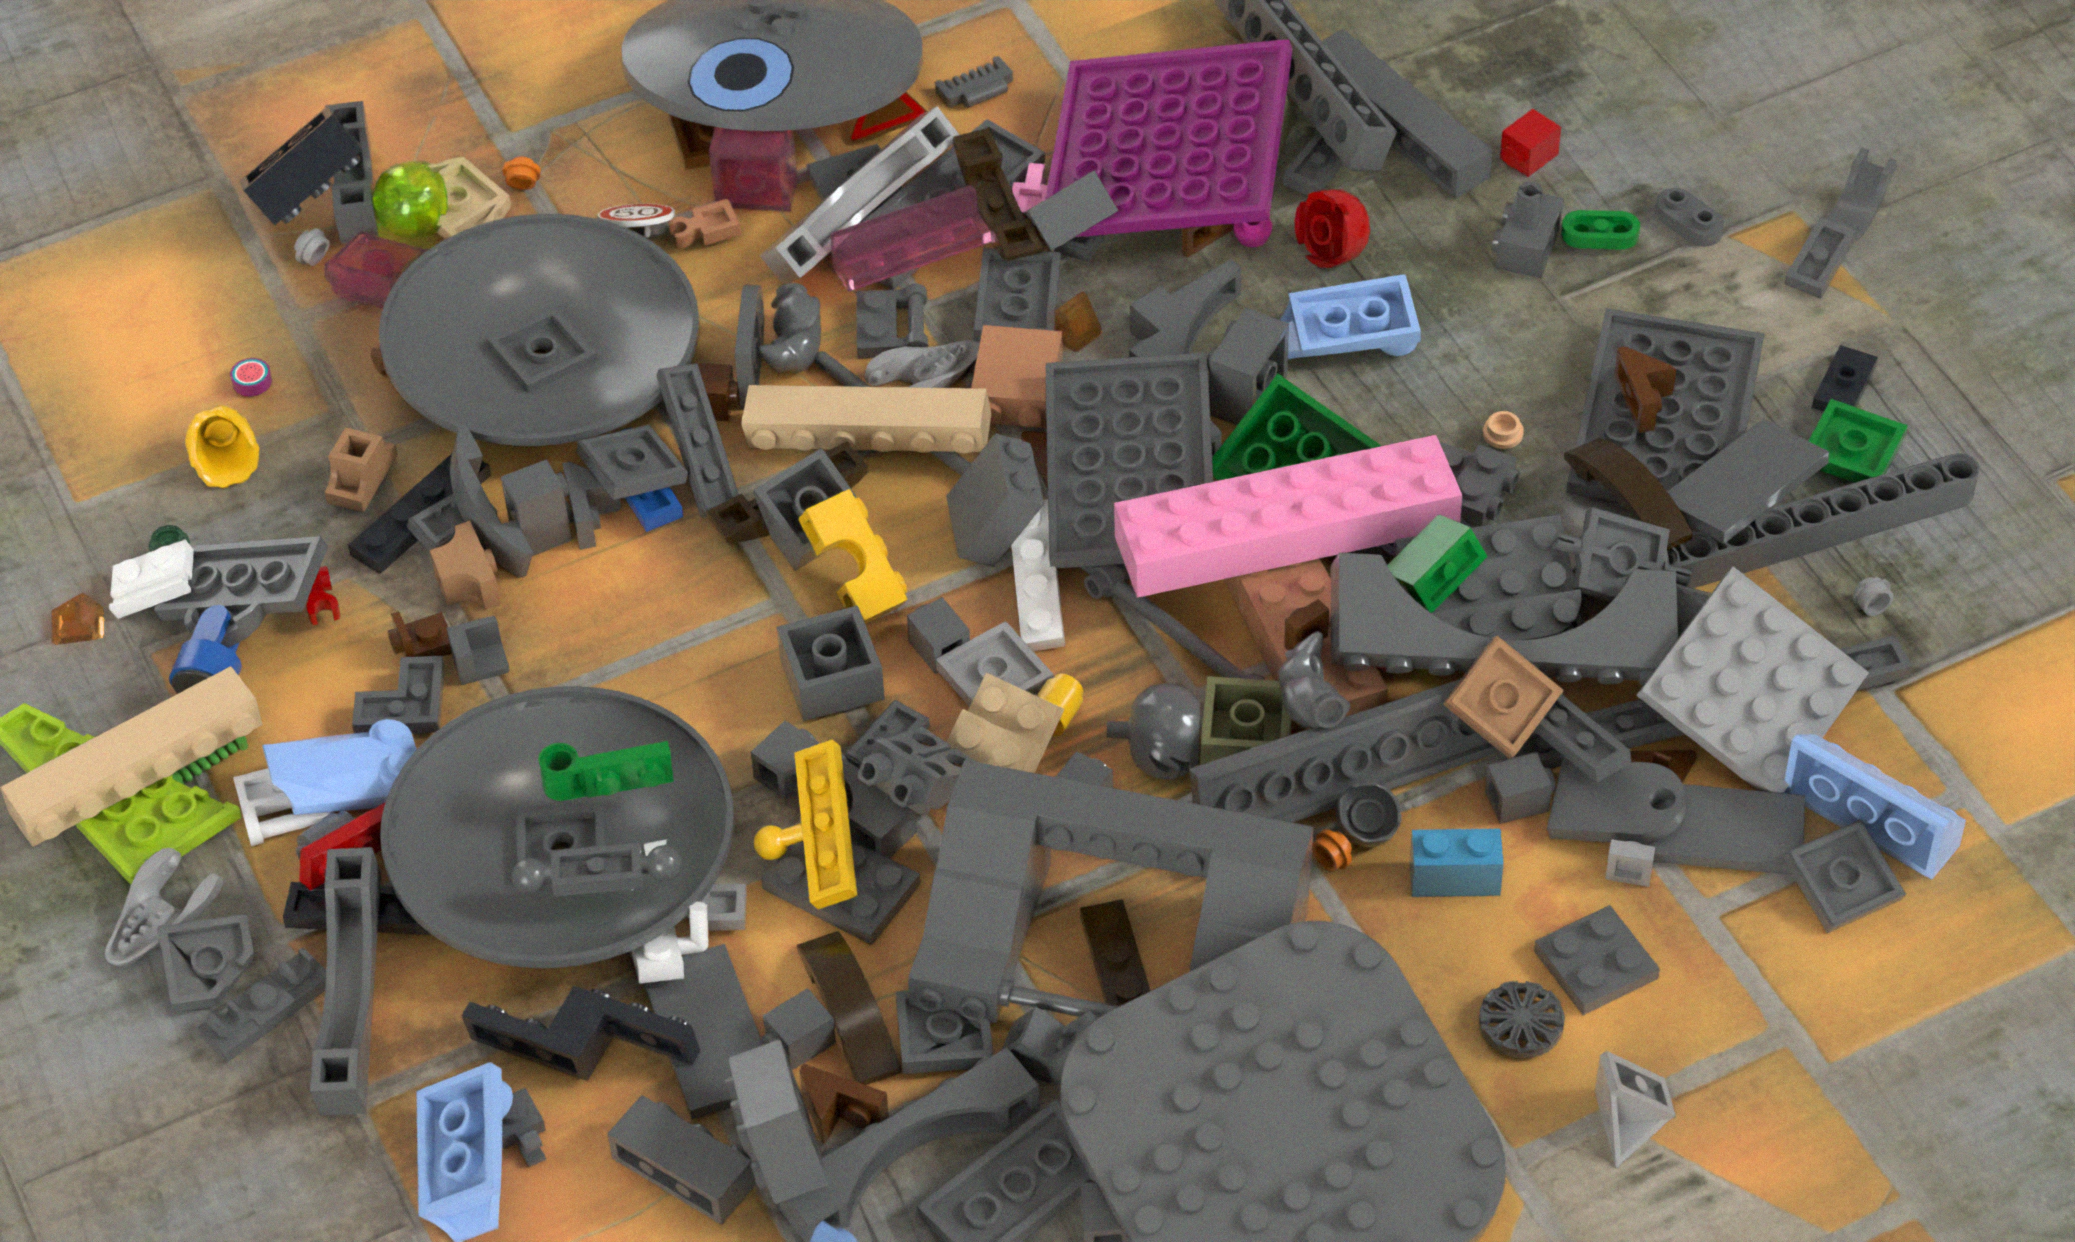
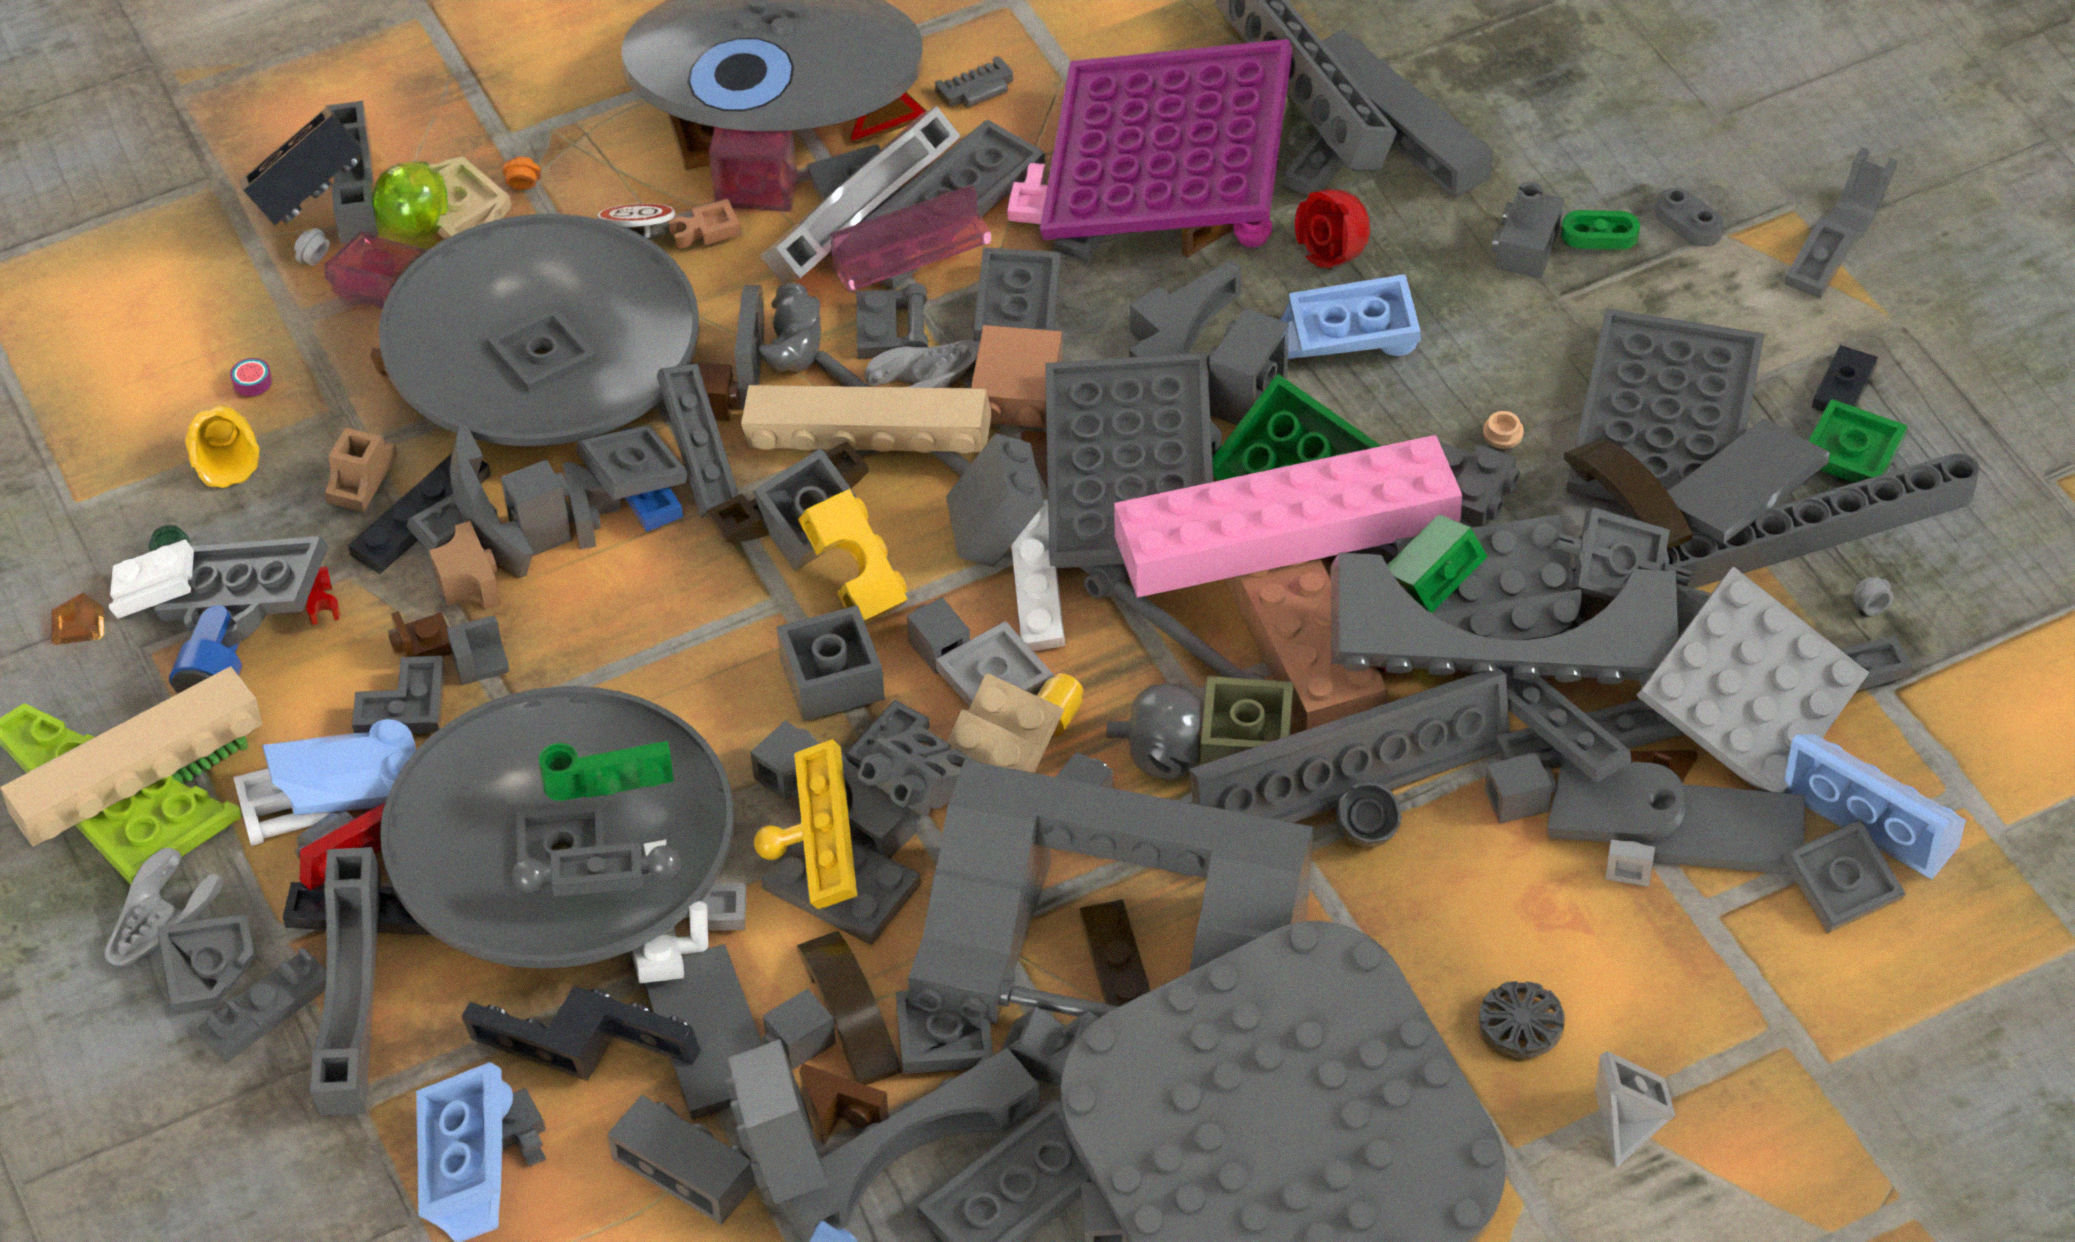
dark brown slope [953,128,1043,262] -> none
dark grey panel [1023,171,1118,251] -> none
clear orange slope [1055,291,1102,352] -> none
dark grey animal [1278,631,1351,729] -> none
reddish brown plate [1284,599,1329,650] -> none
orange plate [1312,829,1352,872] -> none
dark azure brick [1409,829,1504,897] -> none
medium nougat plate [1443,636,1564,759] -> none
red brick [1500,108,1561,177] -> none
dark grey plate [1534,905,1660,1015] -> none
reddish brown slope [1614,346,1676,433] -> none

